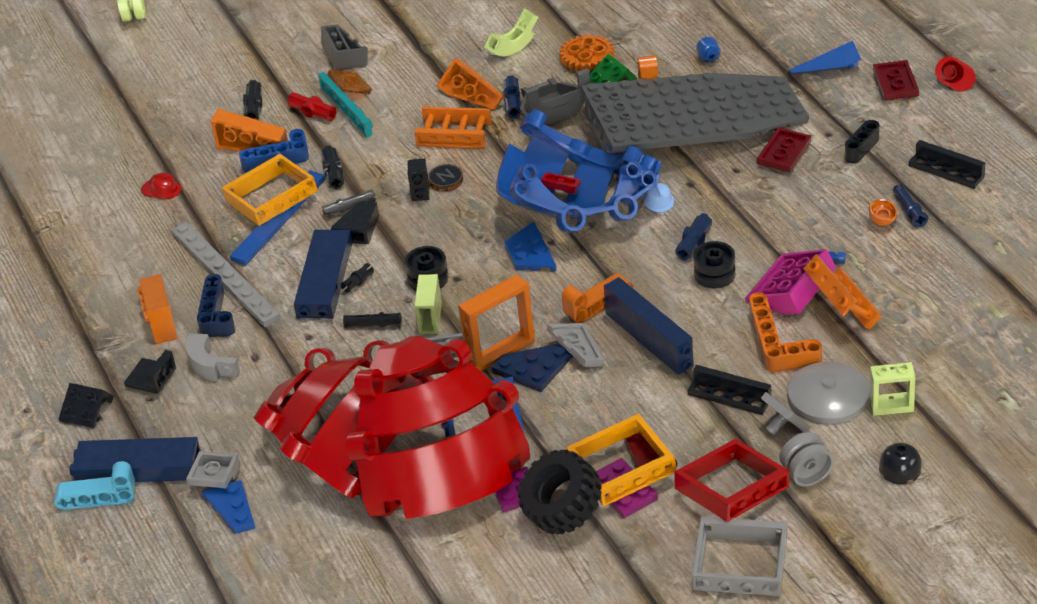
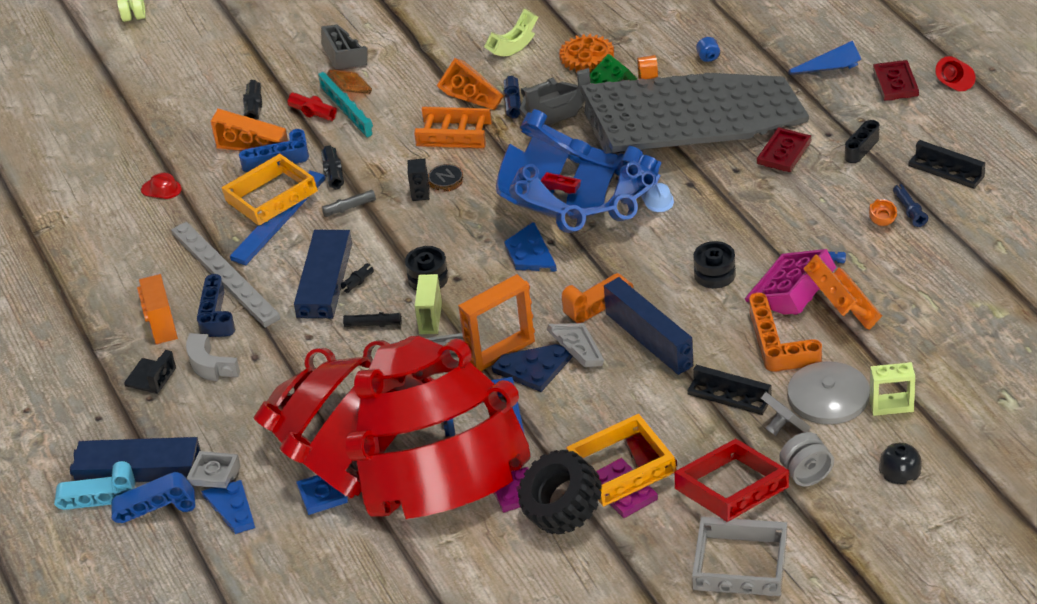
black bracket [59,383,114,428] -> none
black slope [331,201,379,244] -> none
dark blue piece [675,213,712,261] -> none
none -> blue beam [111,472,196,523]
none -> blue plate [296,475,348,515]

